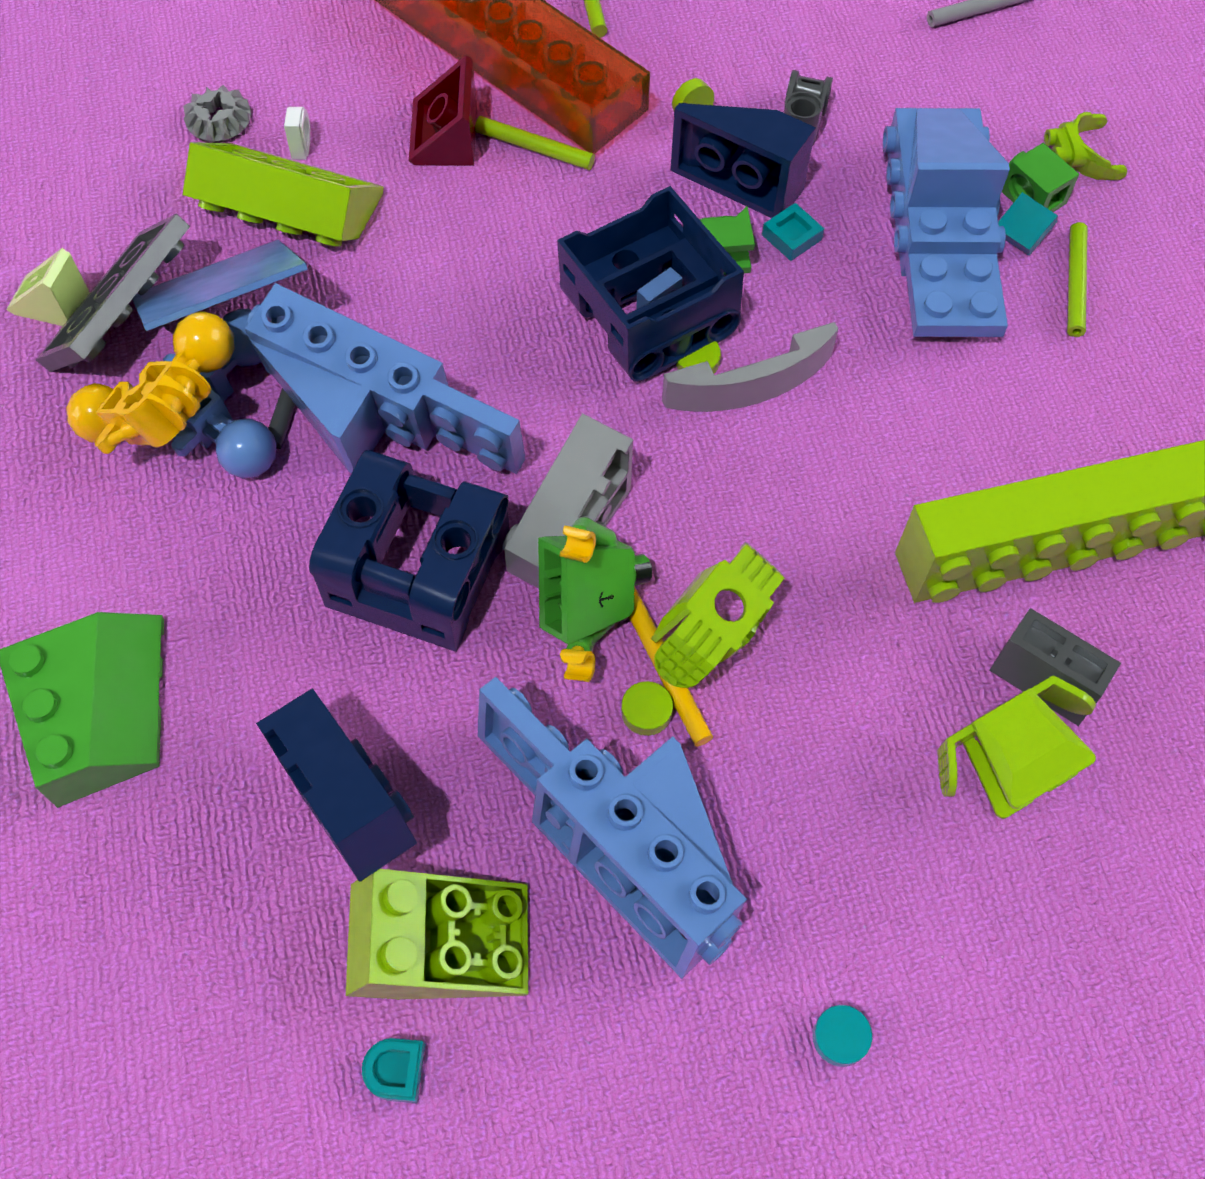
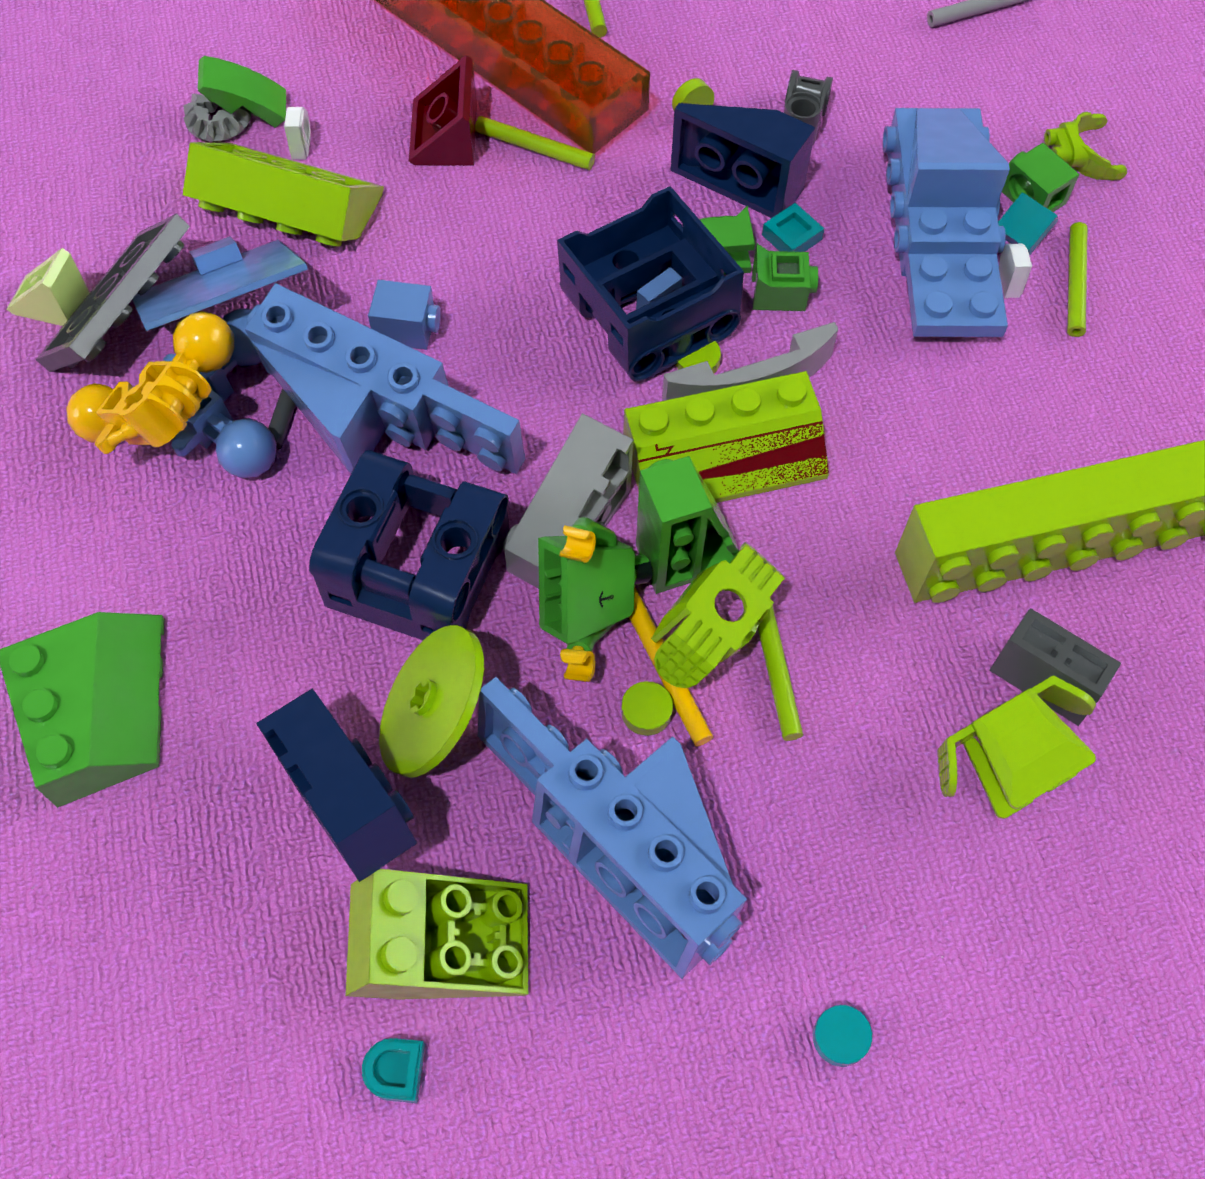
none -> medium blue tile [189,236,243,275]
none -> bright green slope [198,56,286,128]
none -> medium blue brick [368,280,441,350]
none -> lime piece [379,625,484,778]
none -> lime slope [623,371,829,503]
none -> bright green wedge [636,456,740,594]
none -> bright green window [752,243,818,311]
none -> lime bar [758,597,803,741]
none -> tile [999,243,1032,298]

